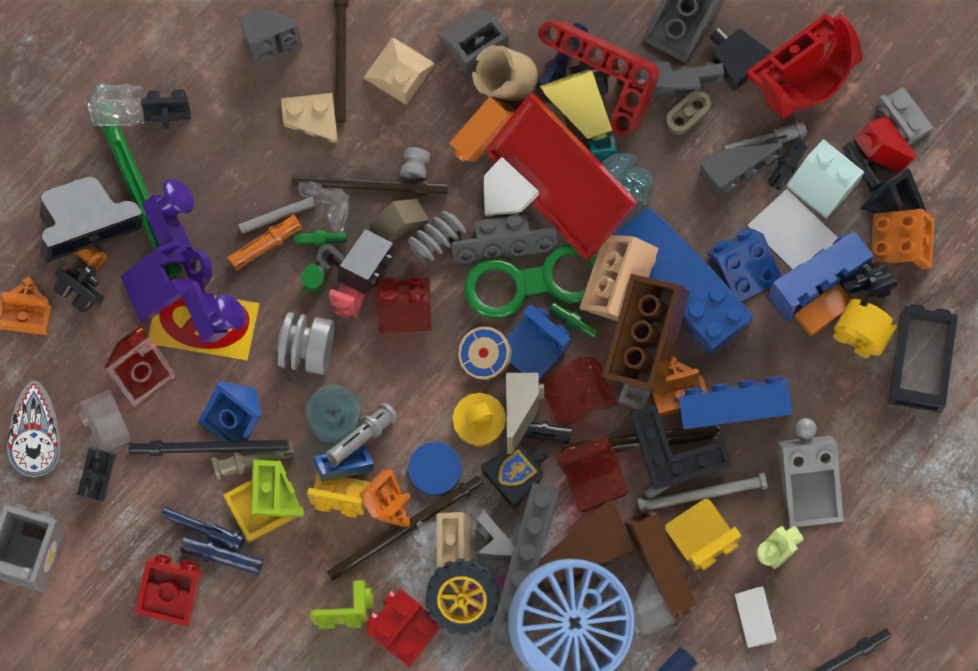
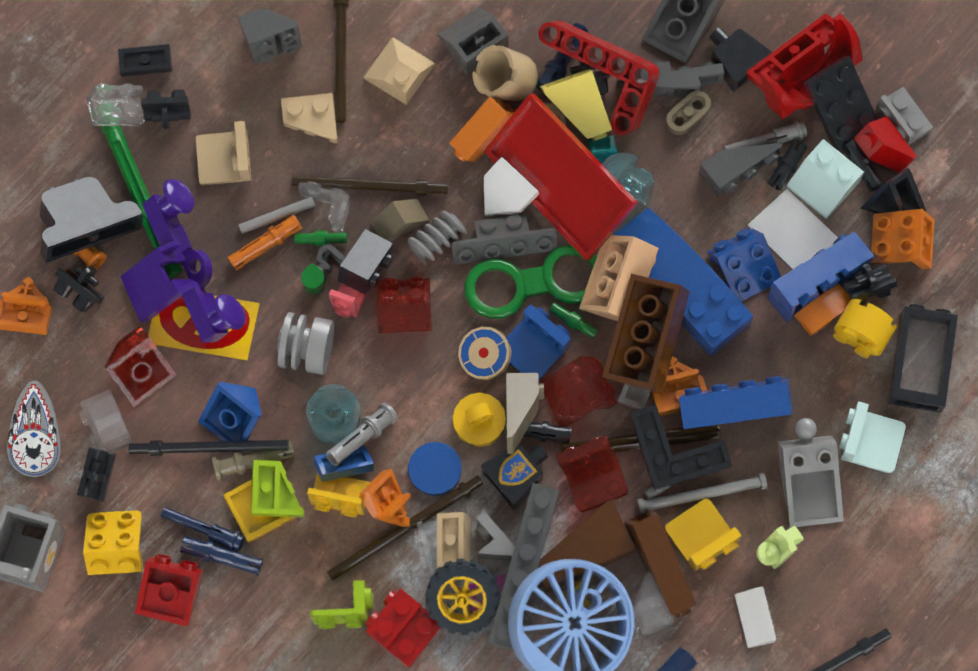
light grey wheel [400,147,430,181] -> none
none -> yellow bracket [83,510,143,575]
none -> black plate [118,44,172,77]
none -> tan bracket [196,121,252,185]
none -> black plate [803,55,878,150]
none -> light aqua bracket [839,401,906,473]

